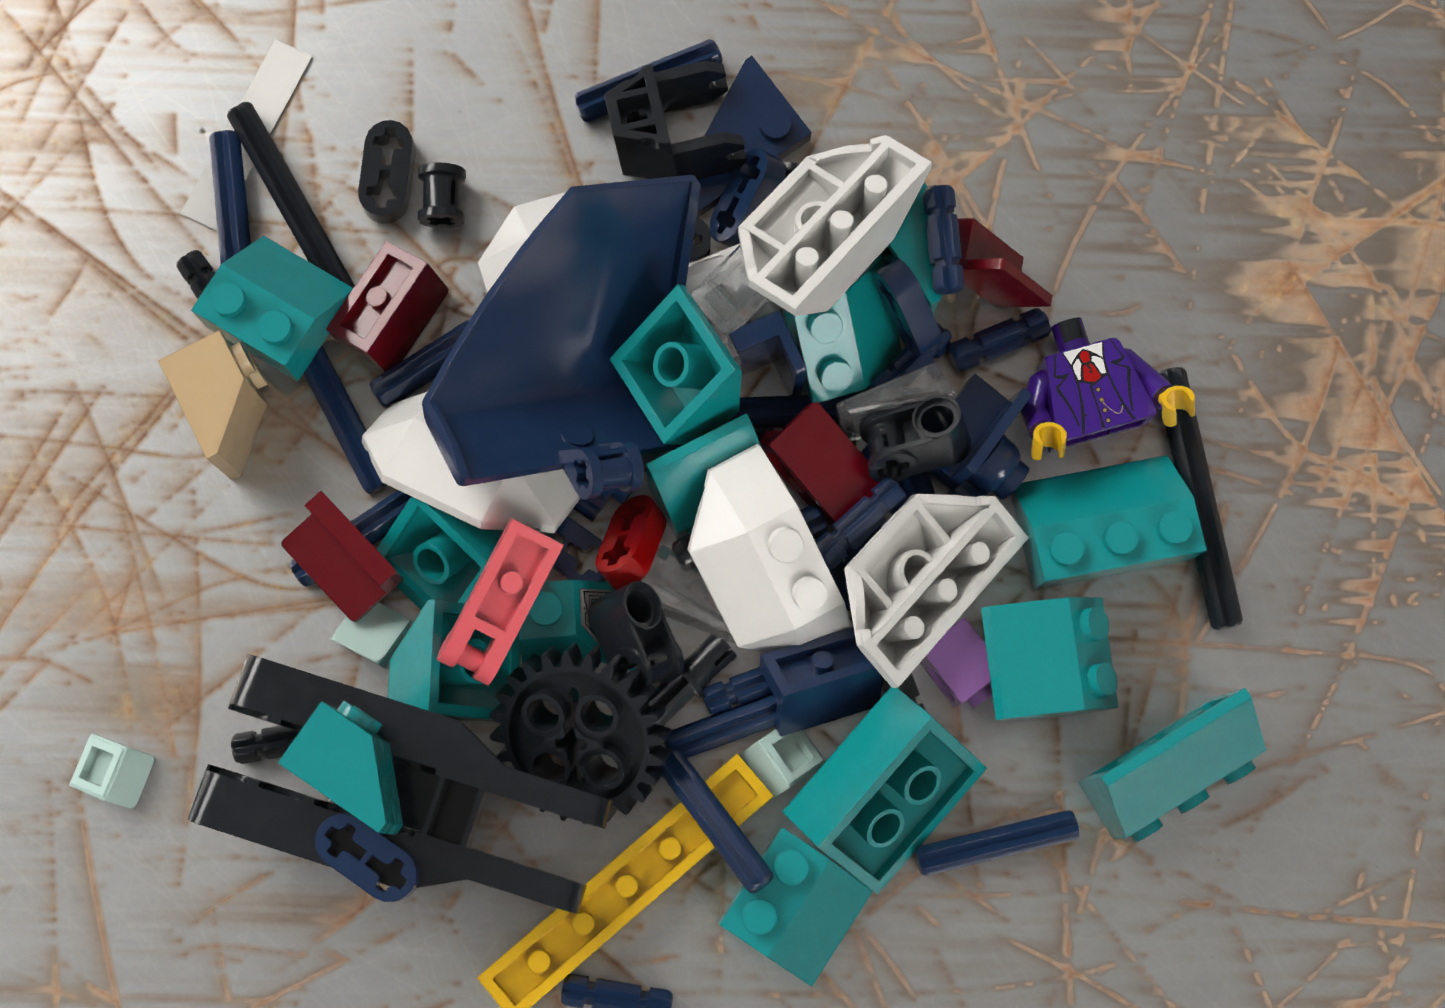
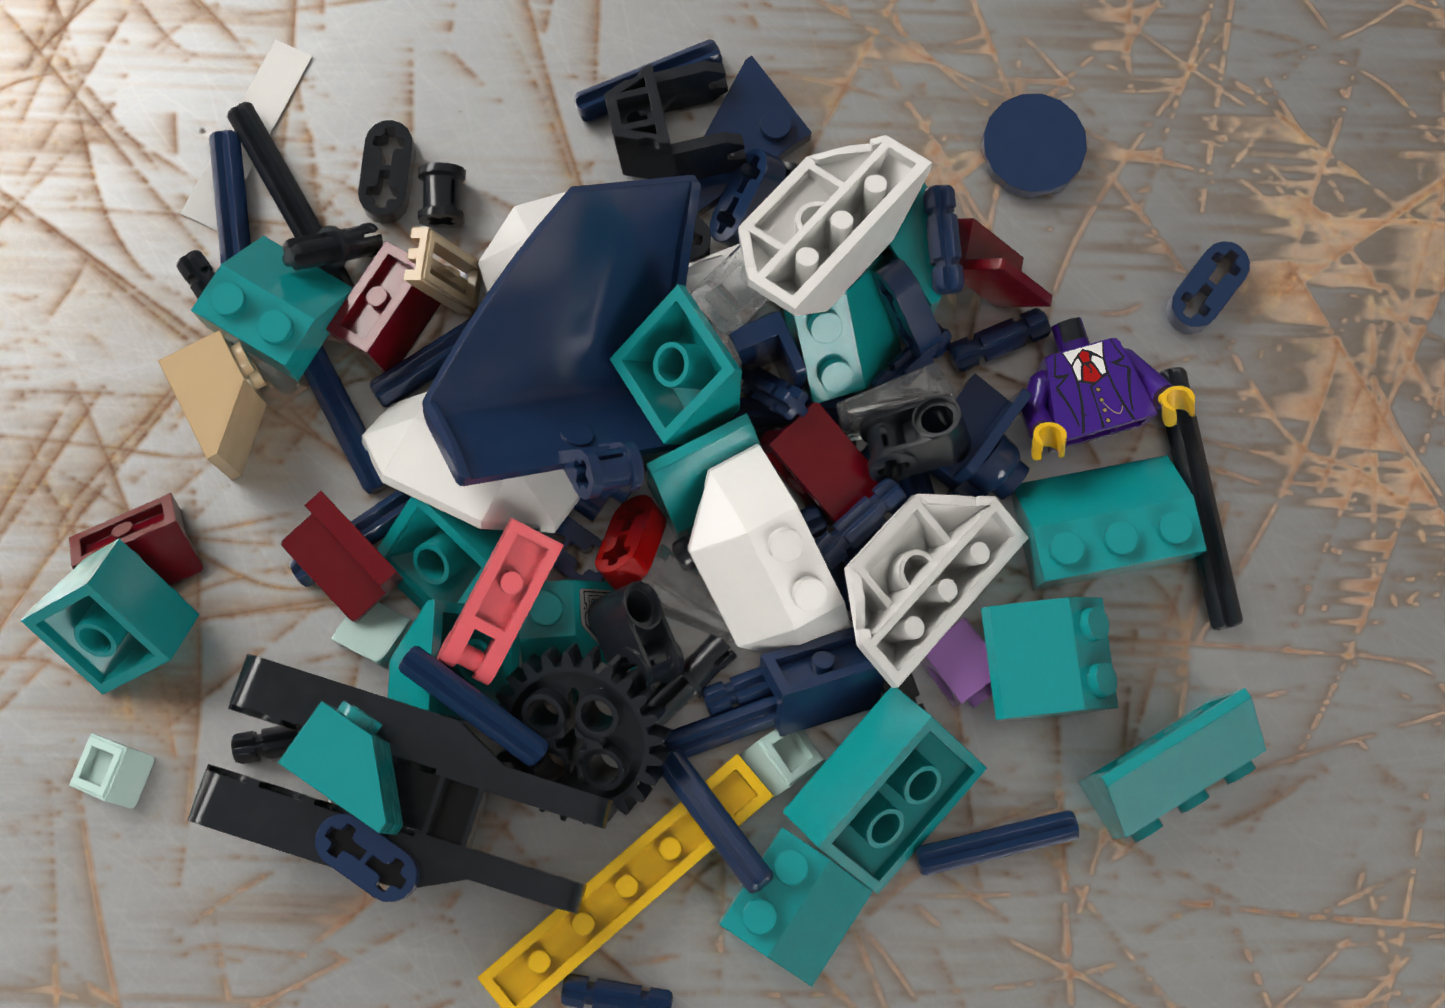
none -> teal slope [20,538,200,695]
none -> dark red panel [69,493,203,586]
none -> black axle [282,222,383,271]
none -> dark blue axle [398,646,549,767]
none -> tan tile [404,227,482,314]
none -> dark blue axle [740,366,809,420]
none -> dark blue tile [981,94,1087,198]
none -> dark blue beam [1166,241,1250,334]

